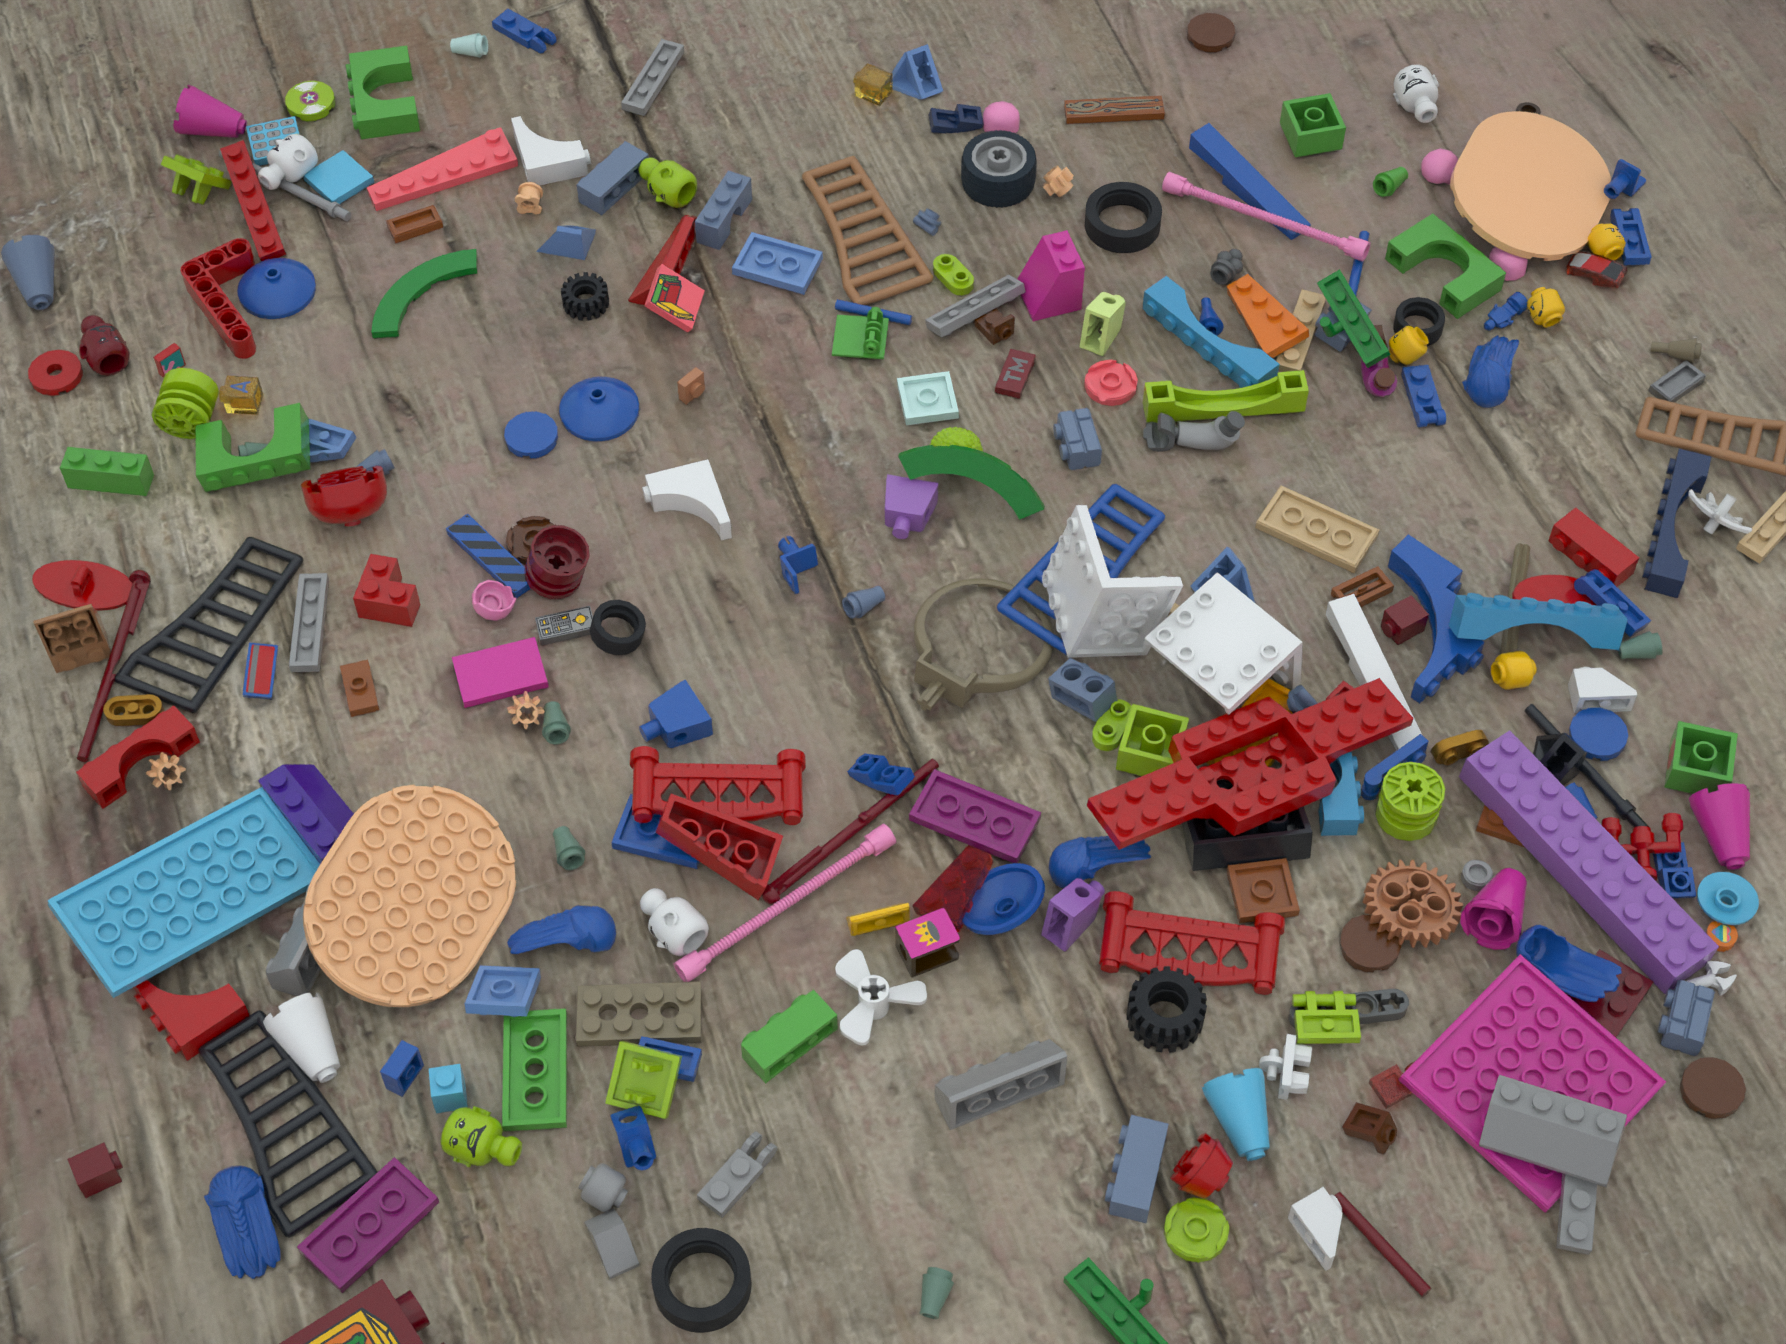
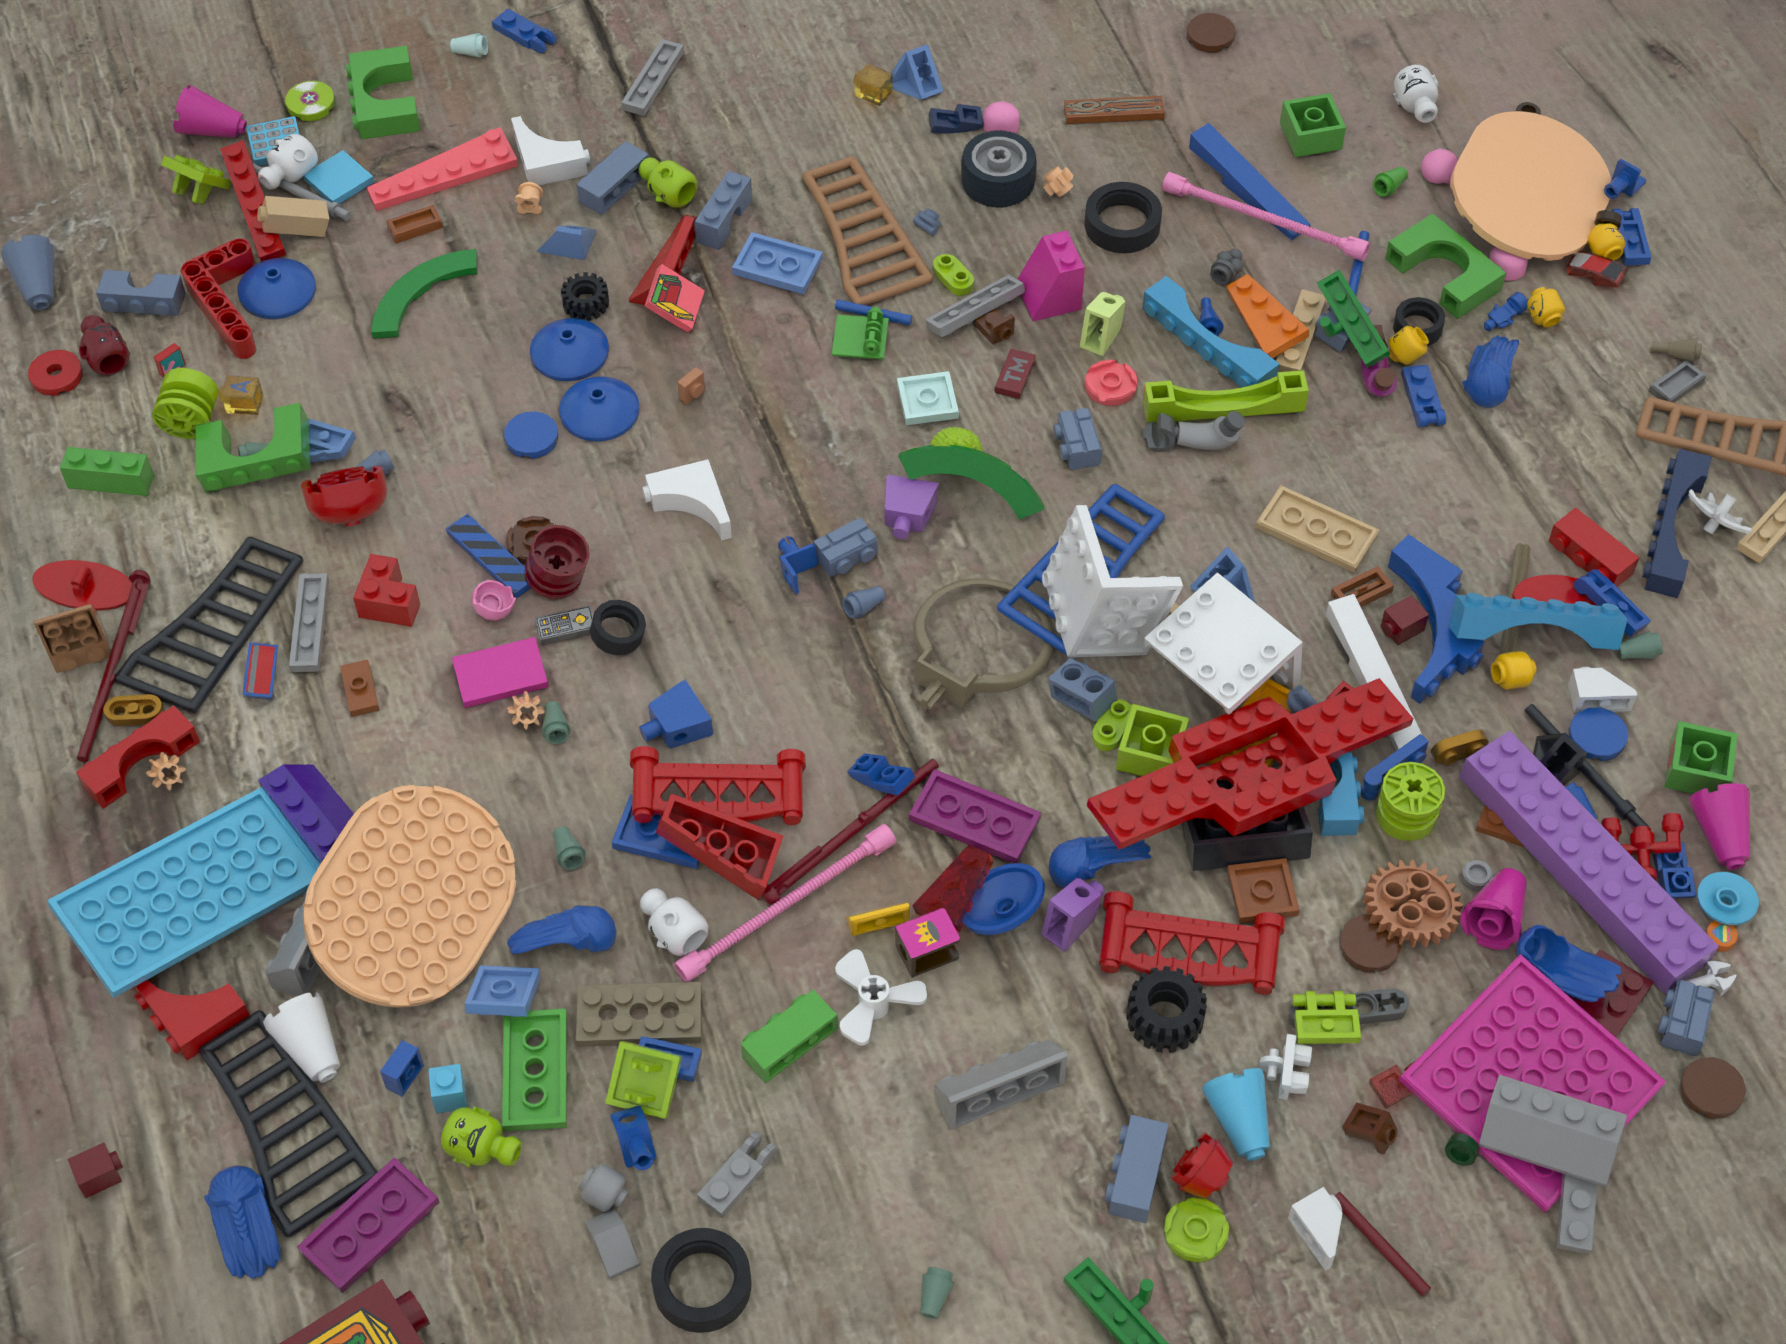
none -> sand blue arch [96,270,186,316]
none -> tan brick [257,196,329,237]
none -> blue dish [530,318,609,381]
none -> sand blue brick [813,517,878,577]
none -> dark green tile [1445,1133,1479,1166]
none -> dark brown tile [1595,210,1622,229]

